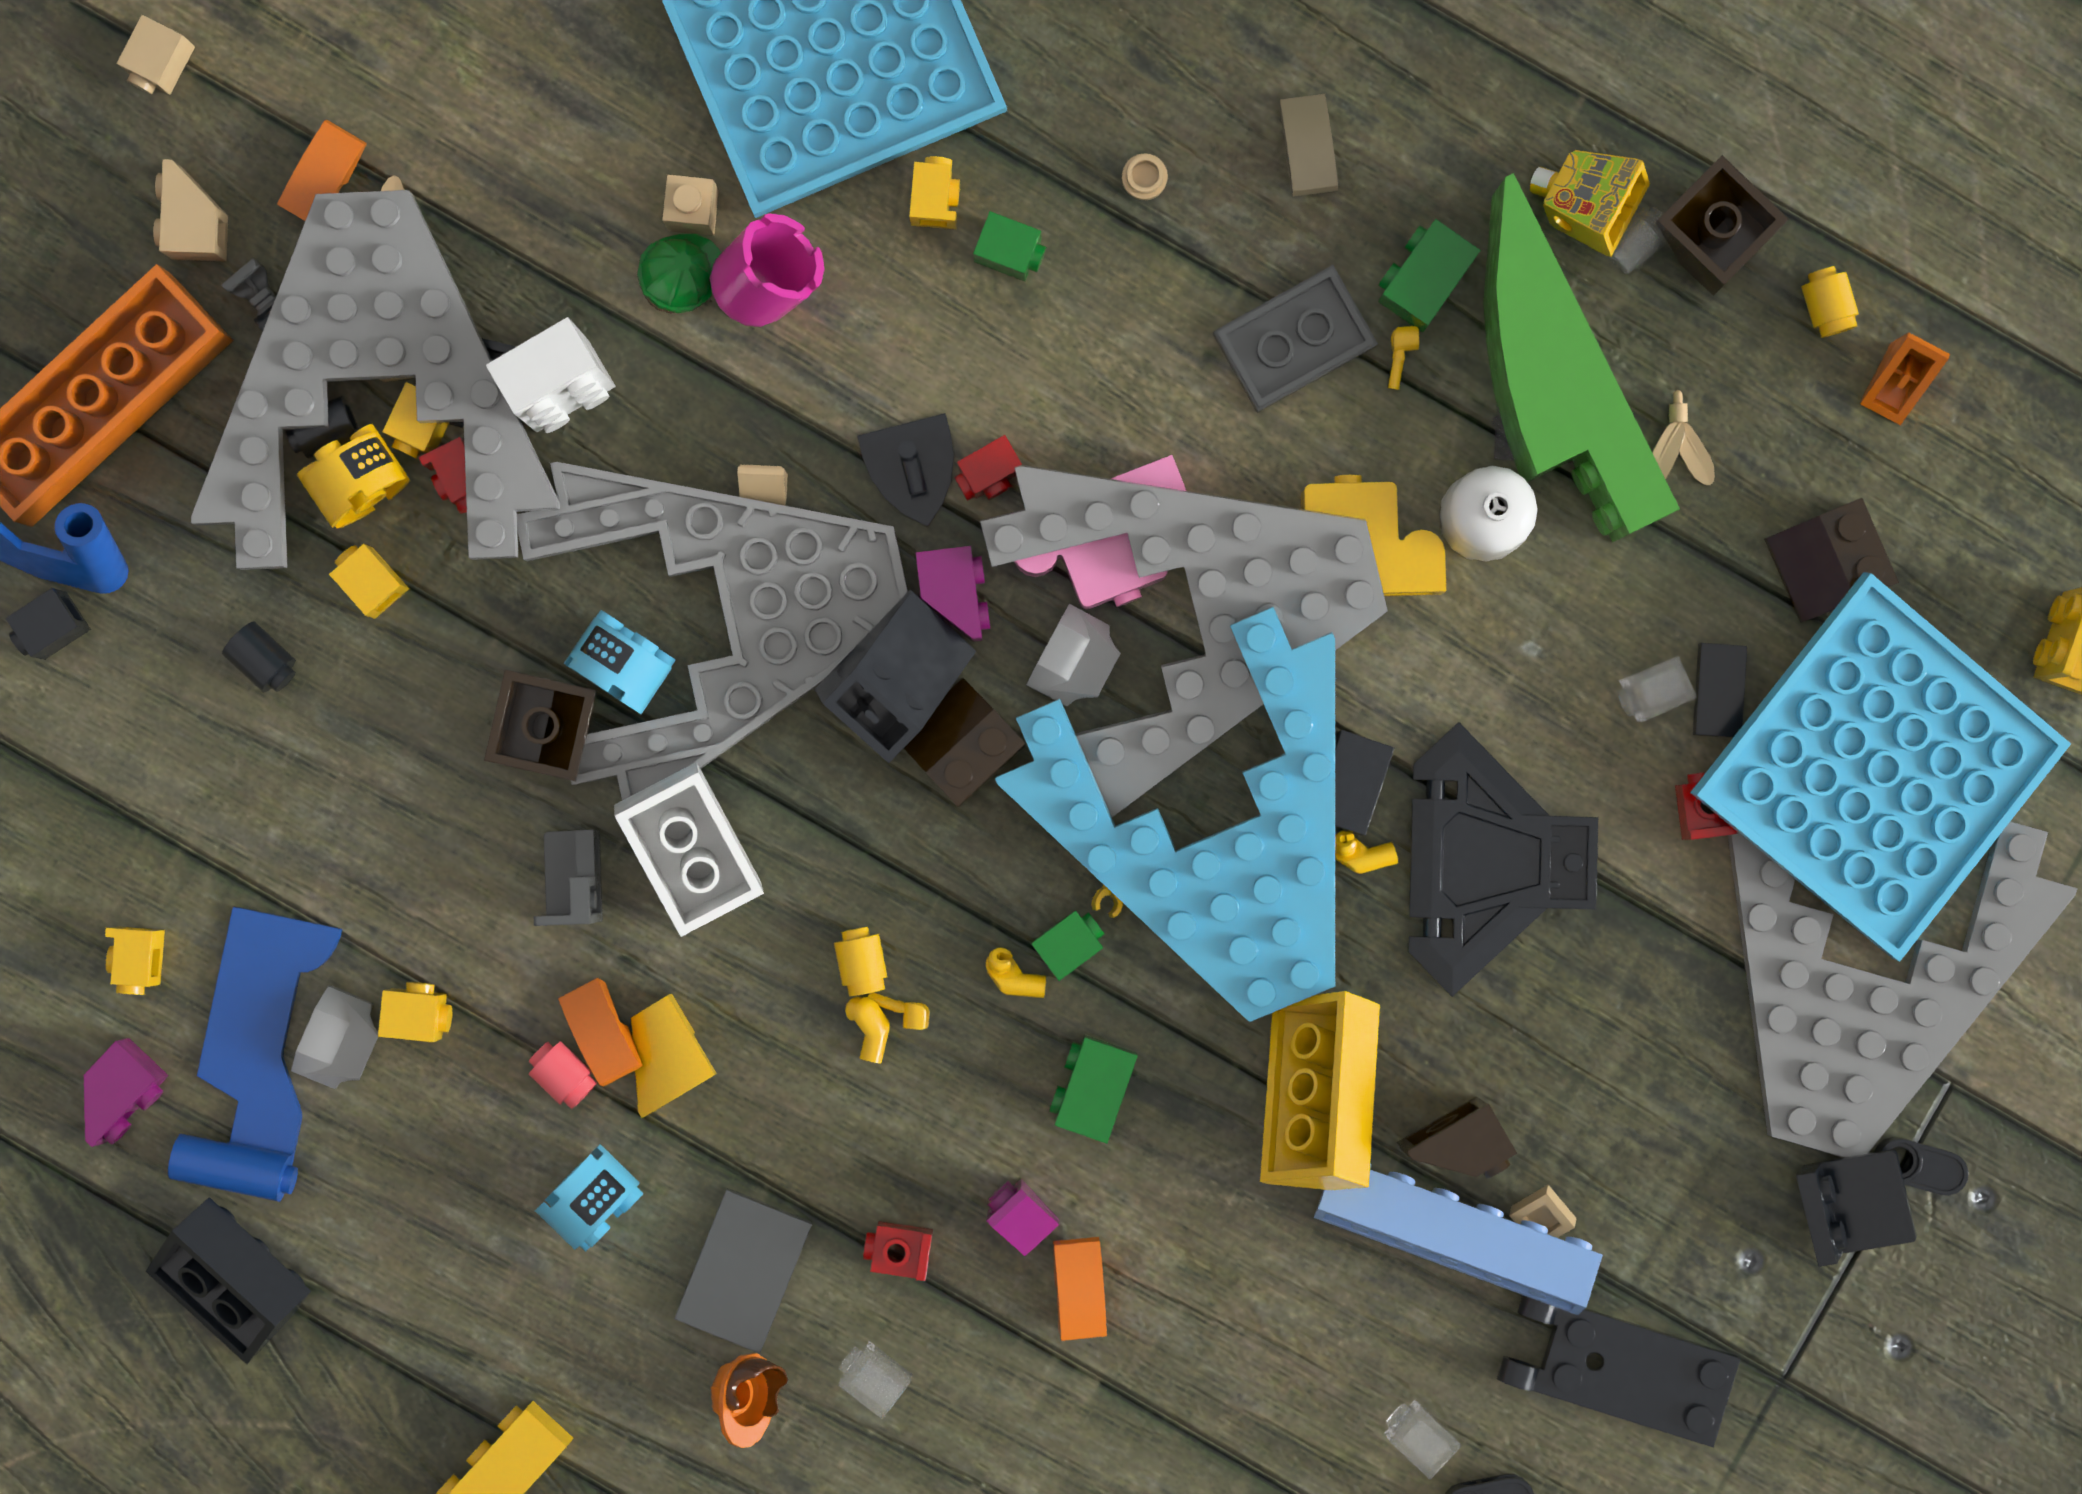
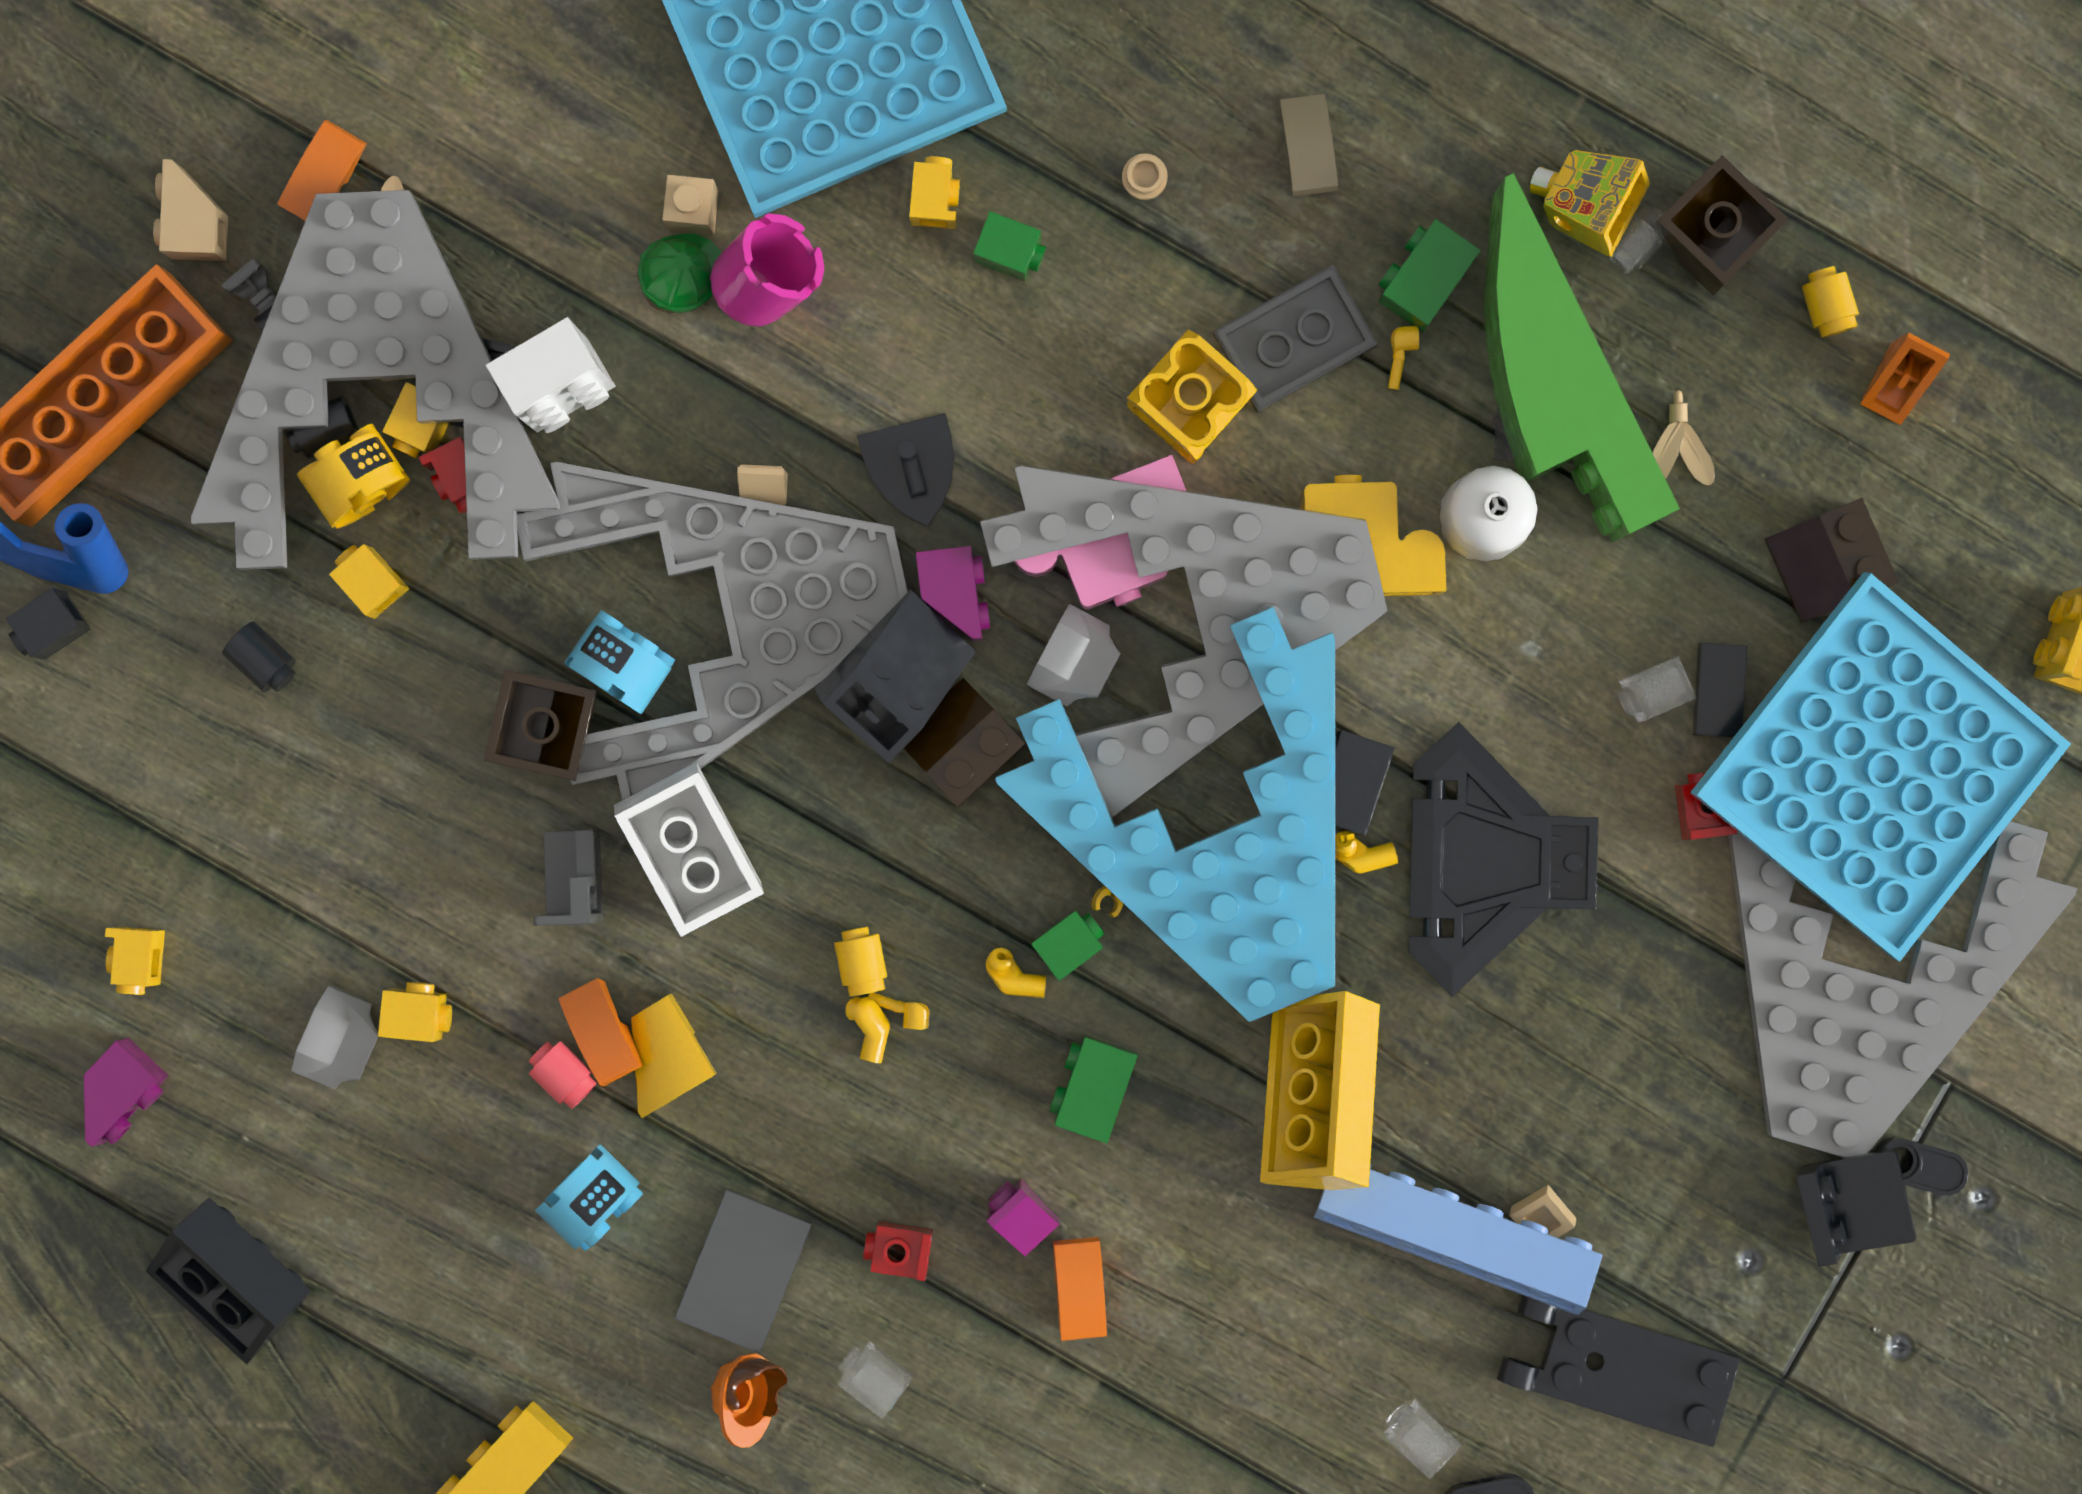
tan brick [116,15,195,95] -> none
blue door [168,907,342,1202] -> none
red brick [954,435,1022,501] -> none
dark brown slope [1397,1097,1517,1178] -> none
none -> yellow piece [1127,329,1257,464]

